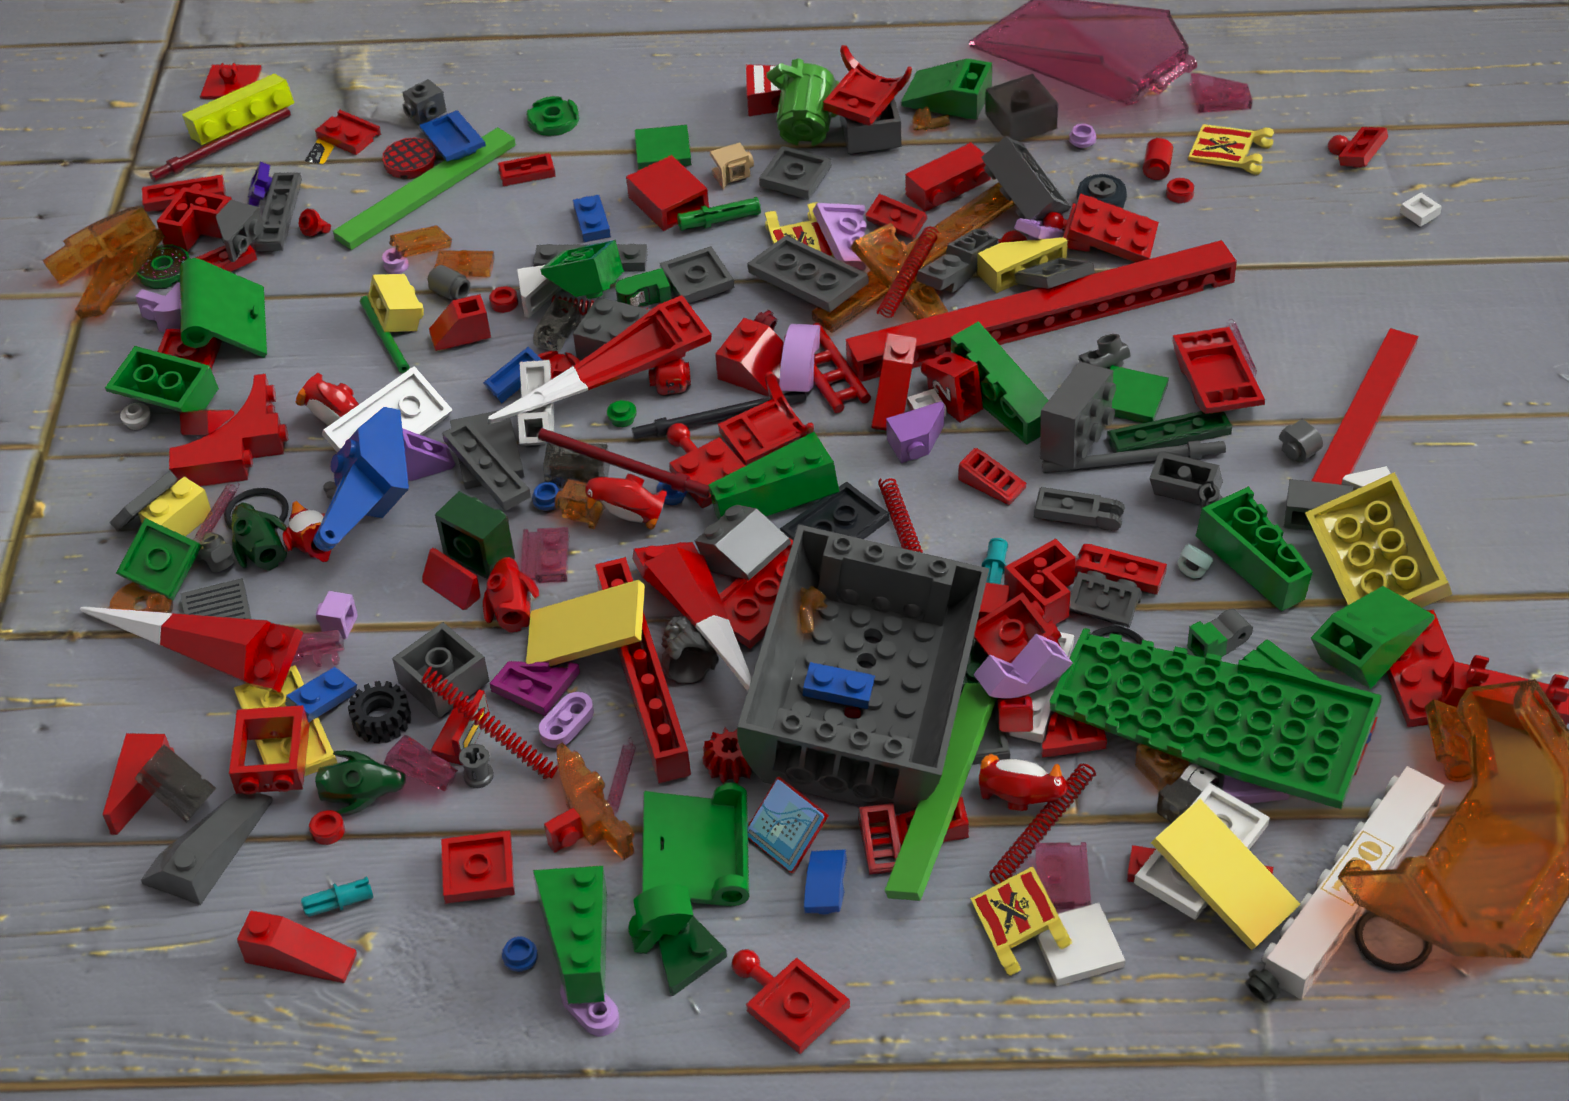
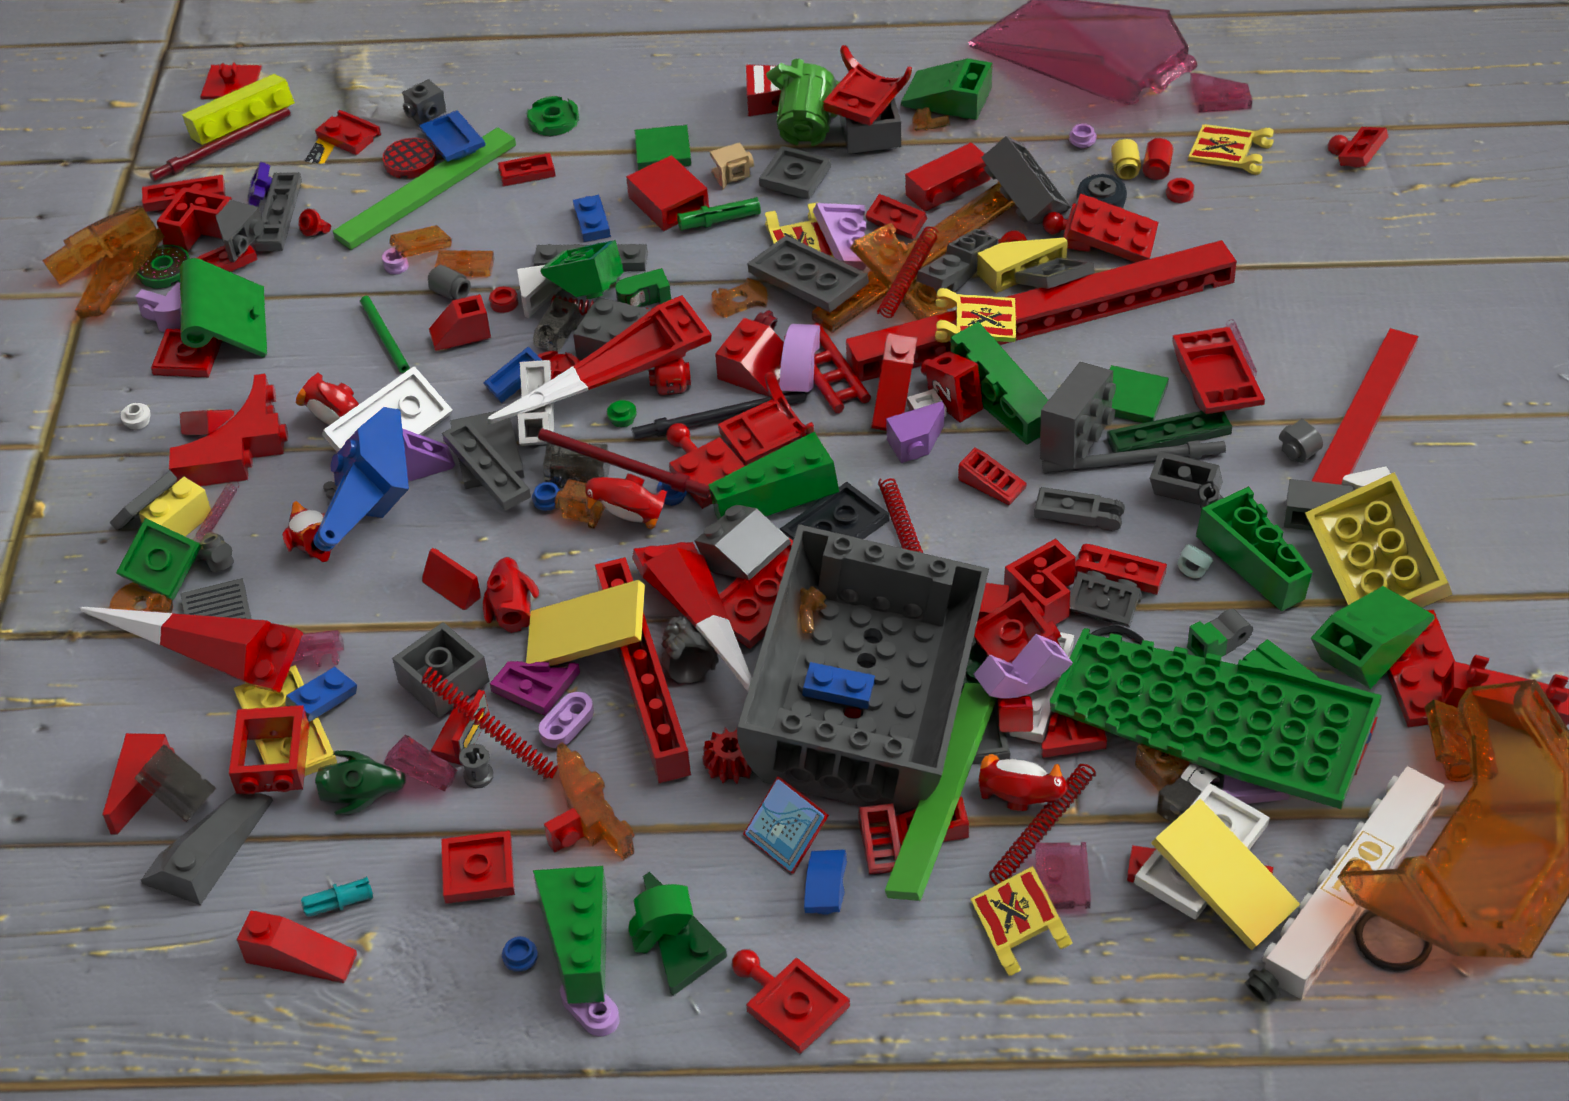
green slope [105,346,219,412] -> none
black tyre [224,488,289,530] -> none
dark green animal [231,502,288,571] -> none
red tile [309,810,345,845] -> none
lavender plate [316,591,358,639] -> none
black tyre [348,681,411,744] -> none
light yellow brick [368,274,424,332] -> none
dark green brick [435,491,515,580] -> none
clear pink plate [521,527,570,583] -> none
clear pink piece [605,737,636,819] -> none
green door [642,782,749,906] -> none
dark grey plate [660,246,734,303] -> none
teal axle [982,538,1008,584] -> none
clear smoke brick [985,74,1058,142] -> none
lavender plate [1014,218,1064,240] -> none
white tile [1035,903,1125,986] -> none
dark grey plate [1078,334,1131,369] -> none
white plate [1400,193,1442,227] -> none
none -> clear orange piece [711,278,768,318]
none -> light yellow flag [935,288,1016,342]
none -> light yellow brick [1111,139,1141,180]

